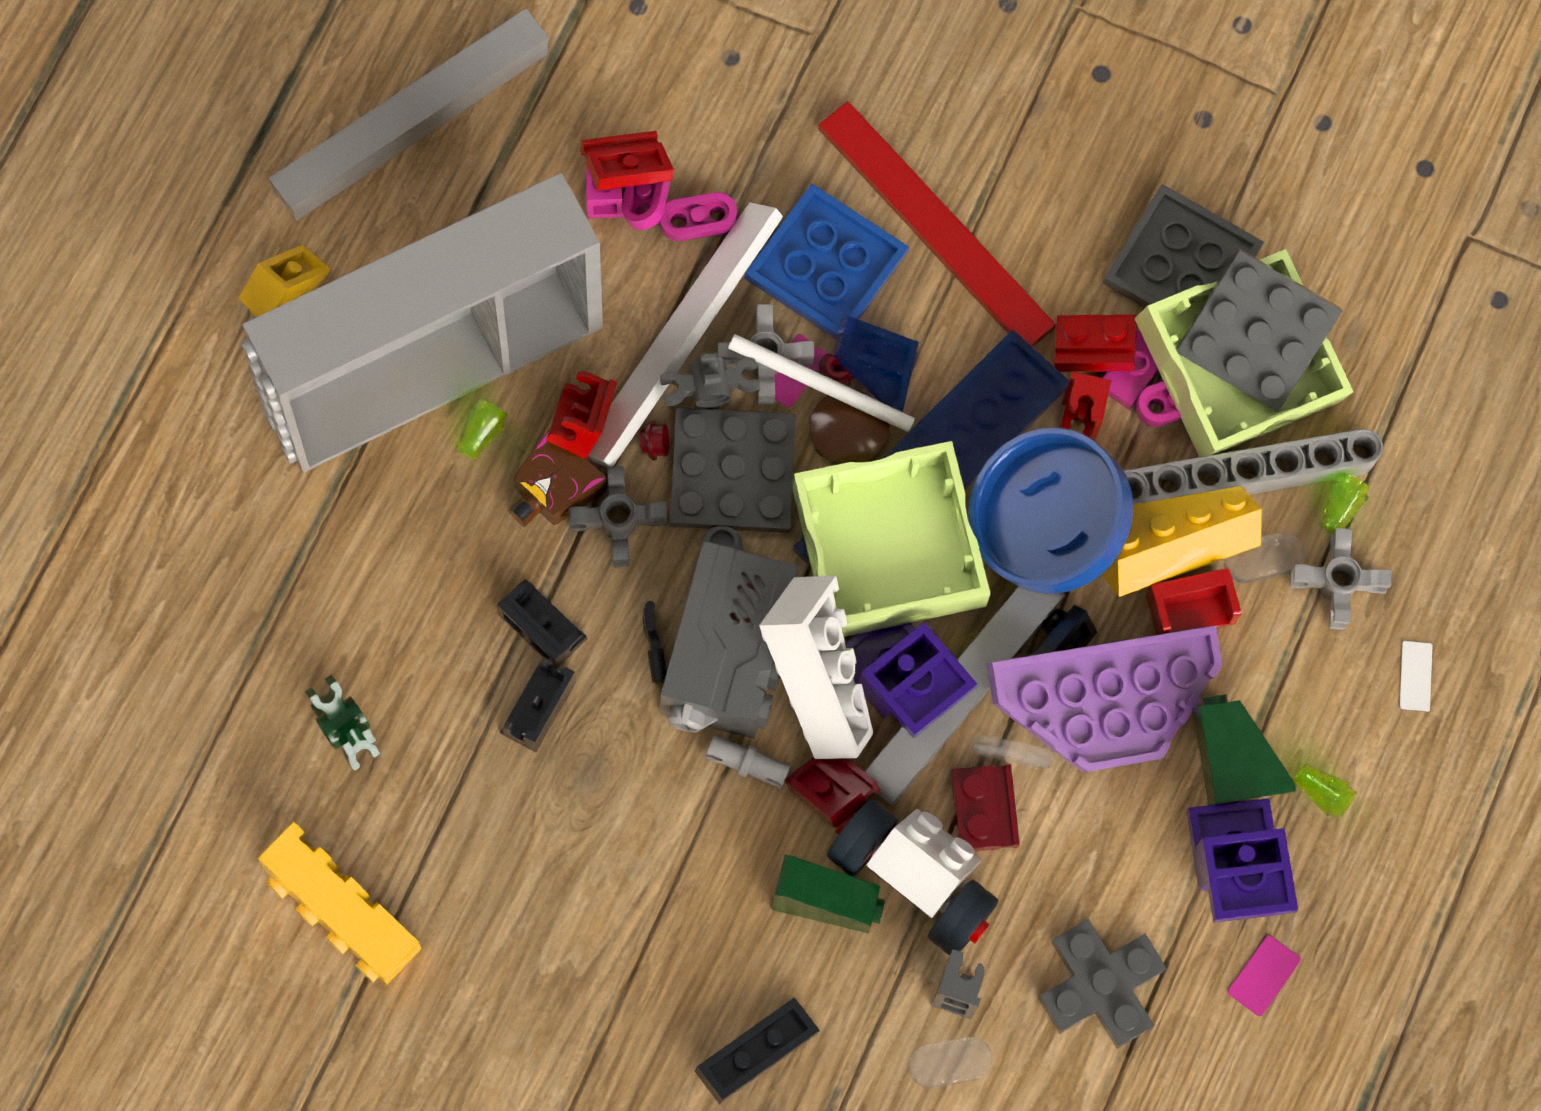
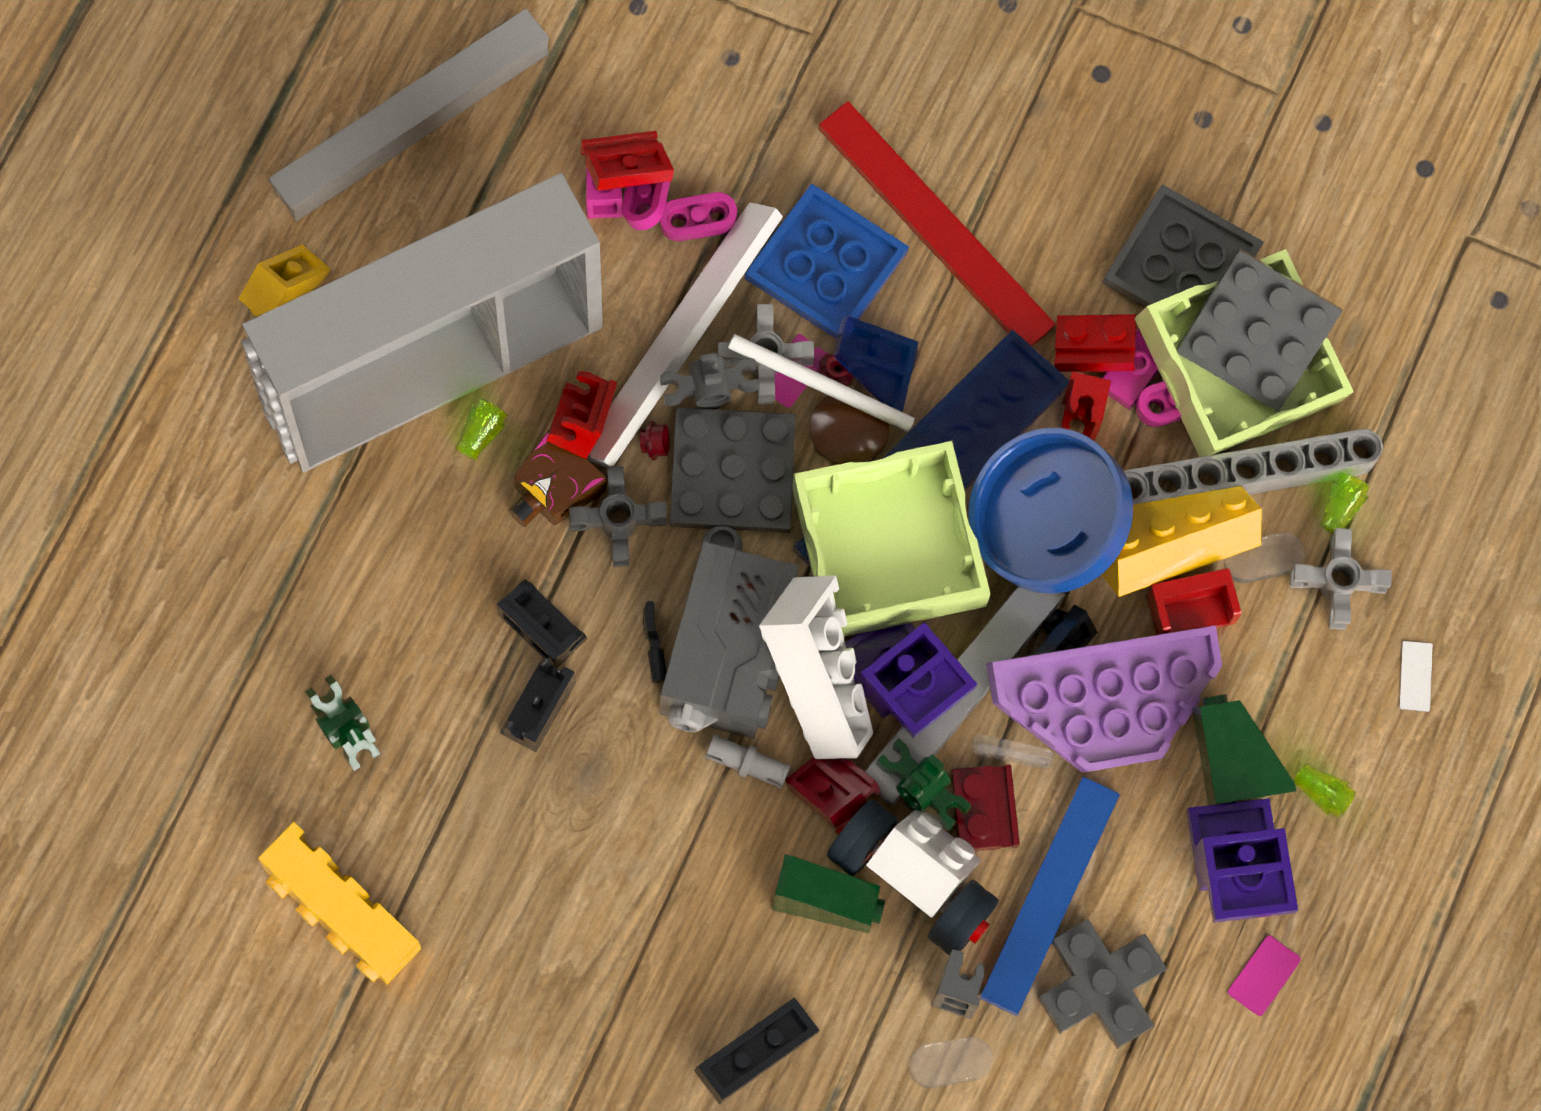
none -> dark green pin [876,738,971,831]
none -> blue tile [980,777,1120,1016]

